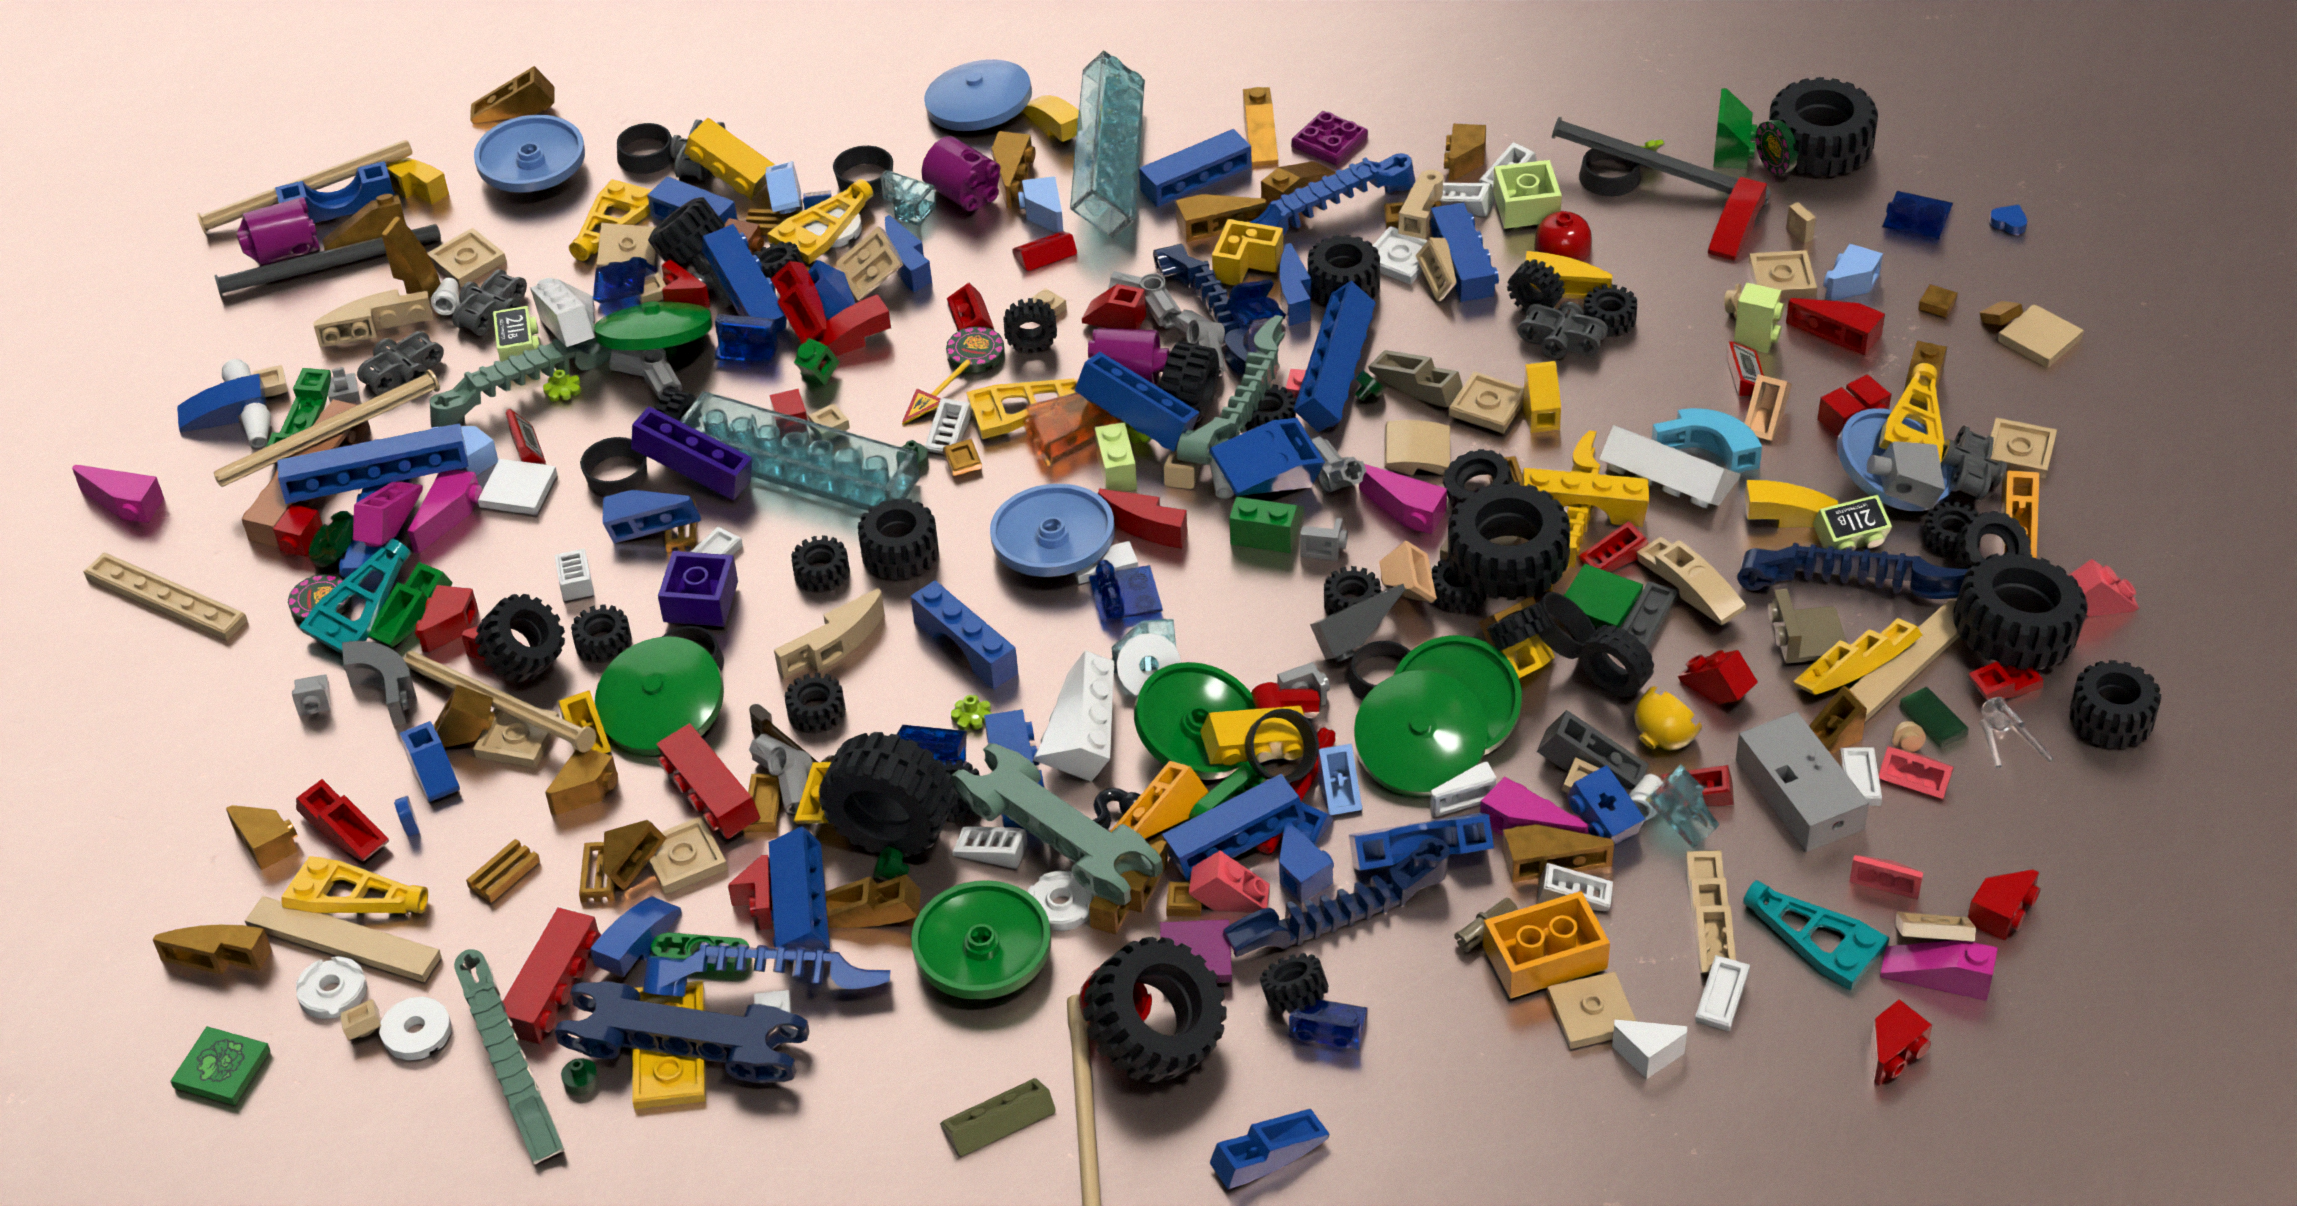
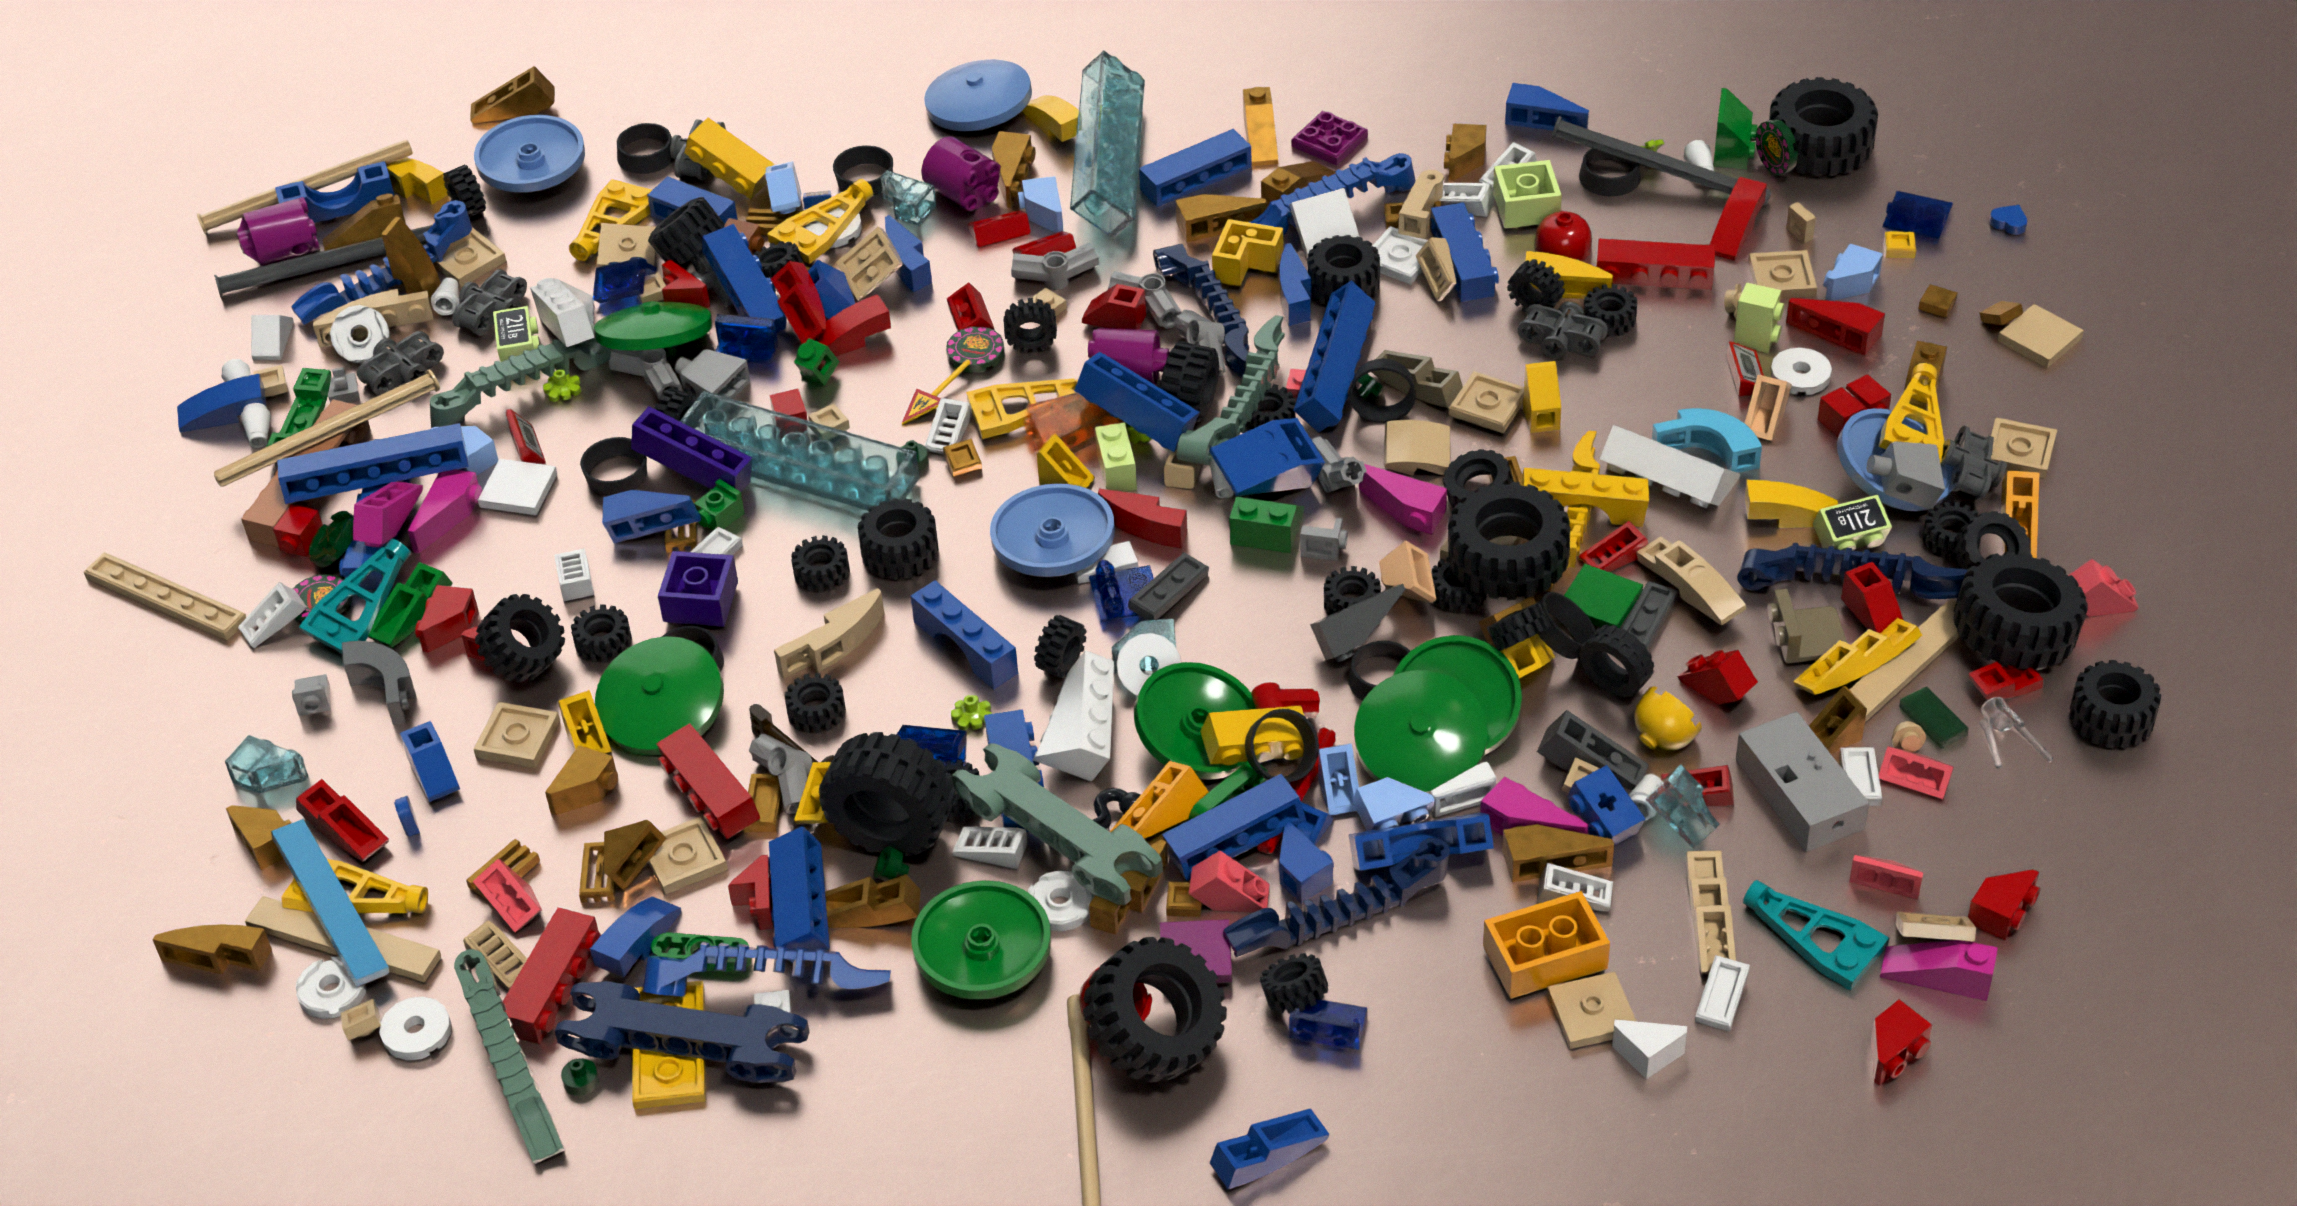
dark pink slope [72,464,164,523] -> none
green tile [170,1026,271,1106] -> none
tan axle [404,651,596,752] -> none
pearl gold slope [434,684,495,747] -> none
olive slope [940,1078,1056,1156] -> none
clear blue bracket [1225,279,1287,329] -> none
light grey bracket [1277,662,1330,706] -> none
dark tan axle [1454,898,1518,952] -> none
none -> clear light blue slope [225,735,309,793]
none -> white slope [238,582,307,648]
none -> white slope [251,315,294,360]
none -> dark azure tile [271,819,389,987]
none -> blue piece [291,200,472,325]
none -> white tile [330,305,390,364]
none -> black tyre [443,164,486,217]
none -> tan slope [463,920,527,991]
none -> coral slope [473,859,542,933]
none -> light grey torso [675,349,750,415]
none -> green brick [694,479,745,530]
none -> red slope [967,210,1031,247]
none -> light grey piece [1011,243,1099,290]
none -> black tyre [1034,615,1087,678]
none -> yellow slope [1036,433,1095,488]
none -> dark grey tile [1128,552,1209,623]
none -> white tile [1289,188,1360,259]
none -> black tyre [1349,358,1416,423]
none -> light blue slope [1352,777,1435,831]
none -> blue slope [1505,83,1589,131]
none -> red brick [1596,238,1715,290]
none -> white cone [1683,140,1714,171]
none -> white tile [1771,348,1832,395]
none -> red slope [1841,562,1903,633]
none -> yellow tile [1884,231,1916,258]

